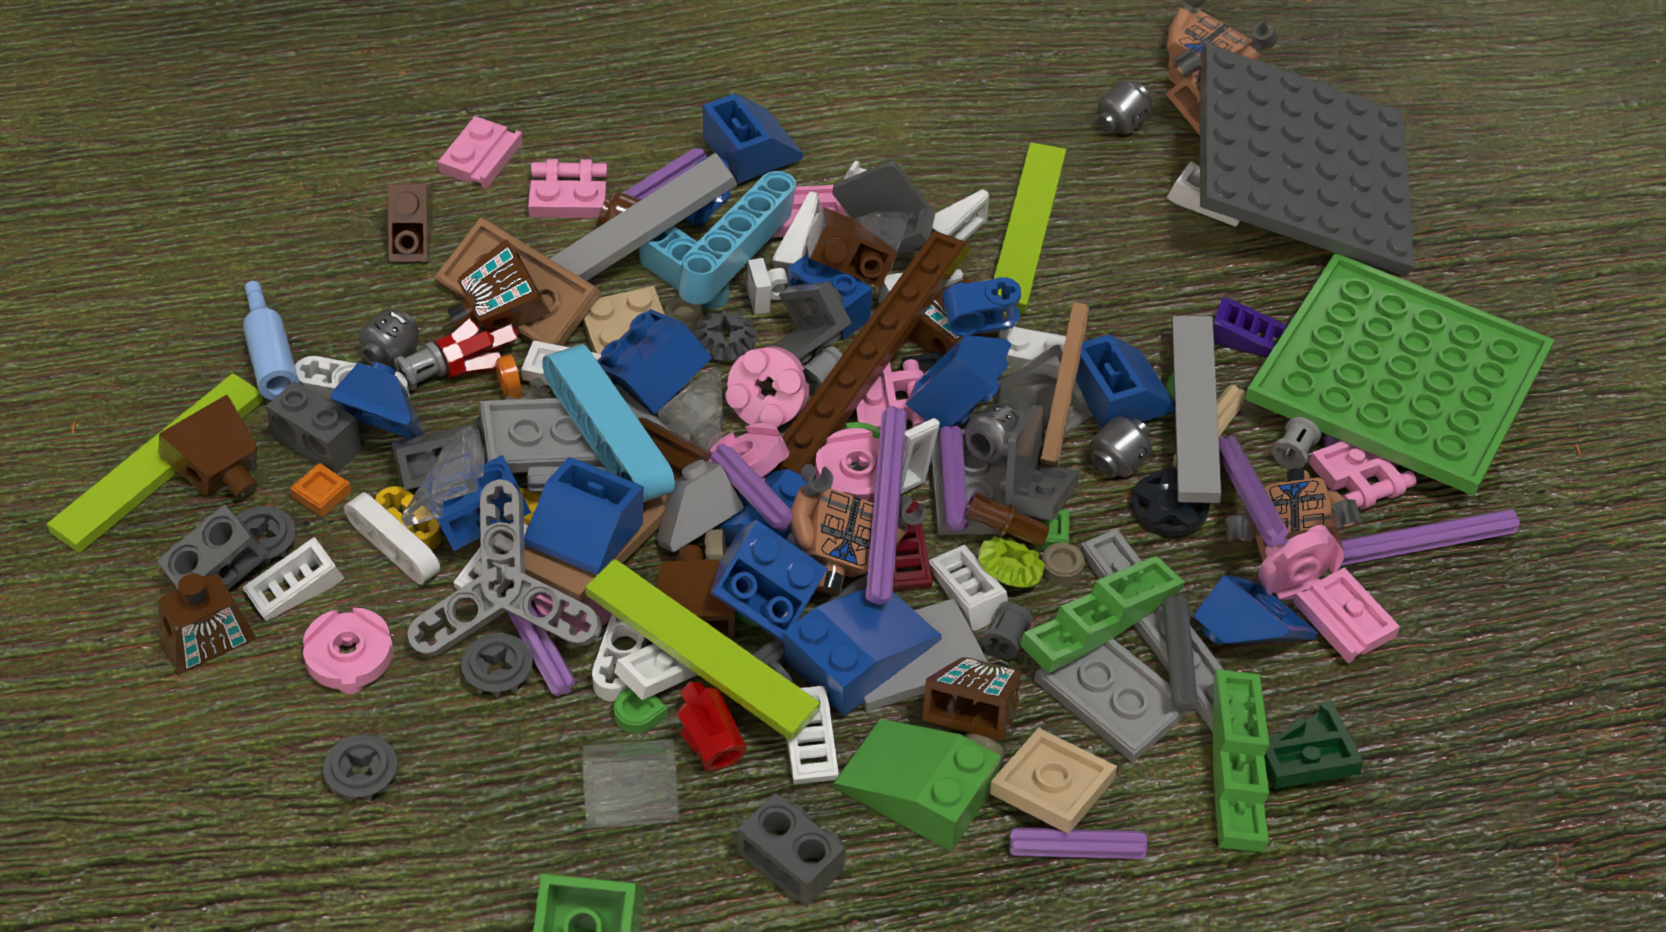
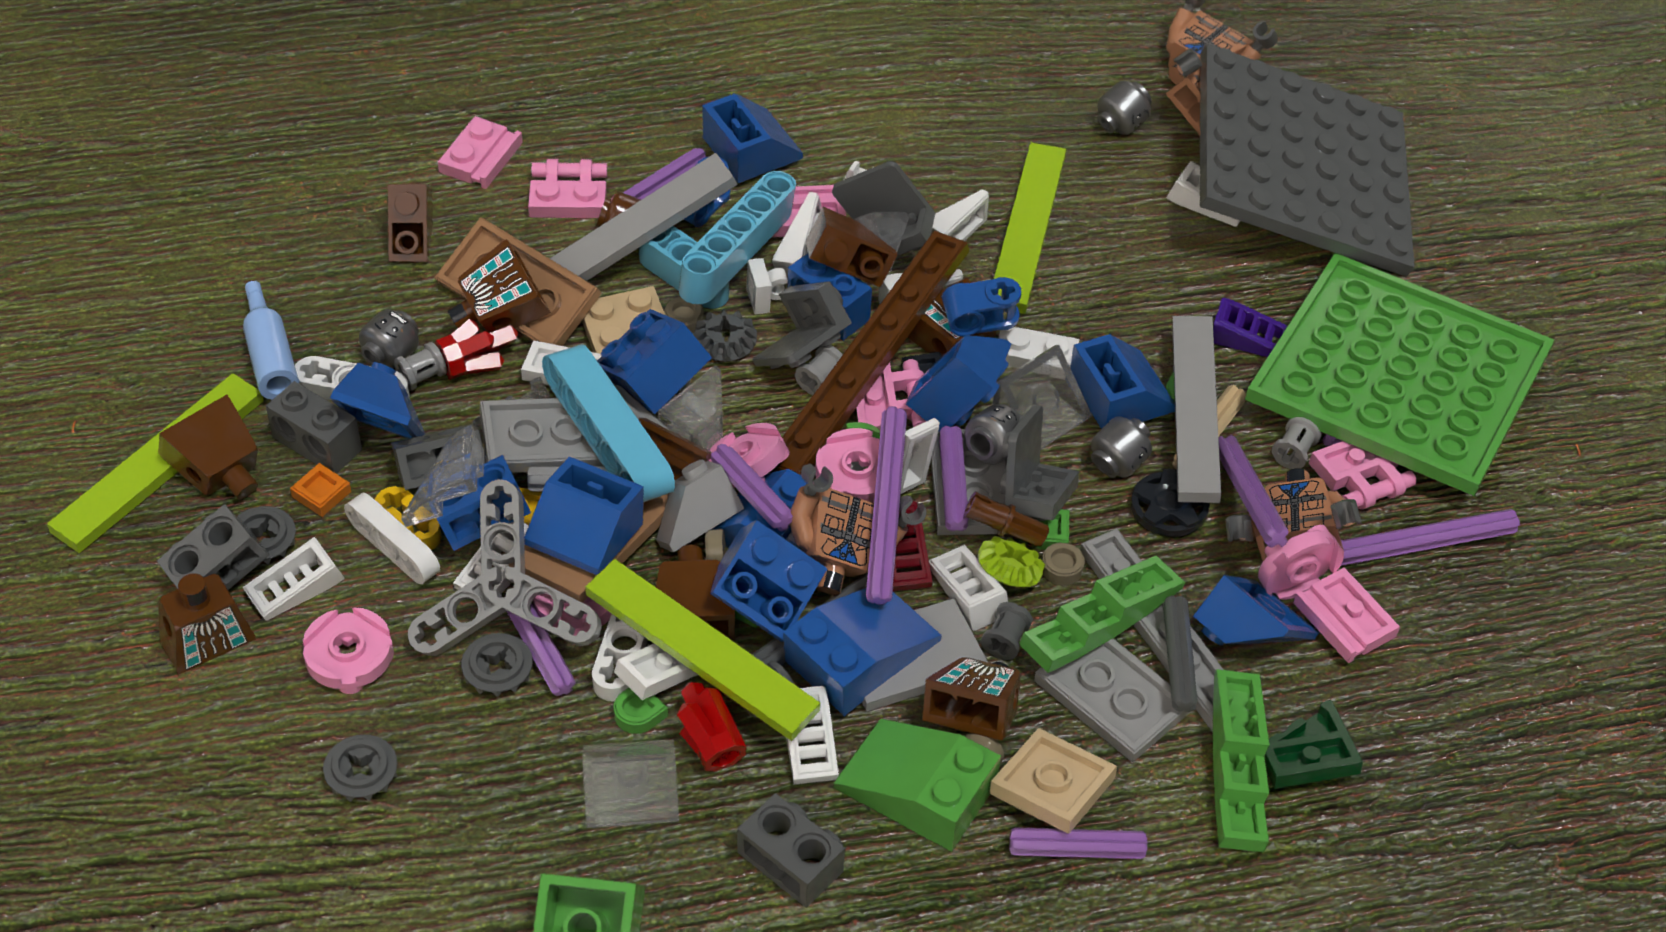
orange tile [495,354,522,400] -> none
bright pink plate [726,346,809,428] -> none
medium nougat tile [1041,302,1089,467] -> none

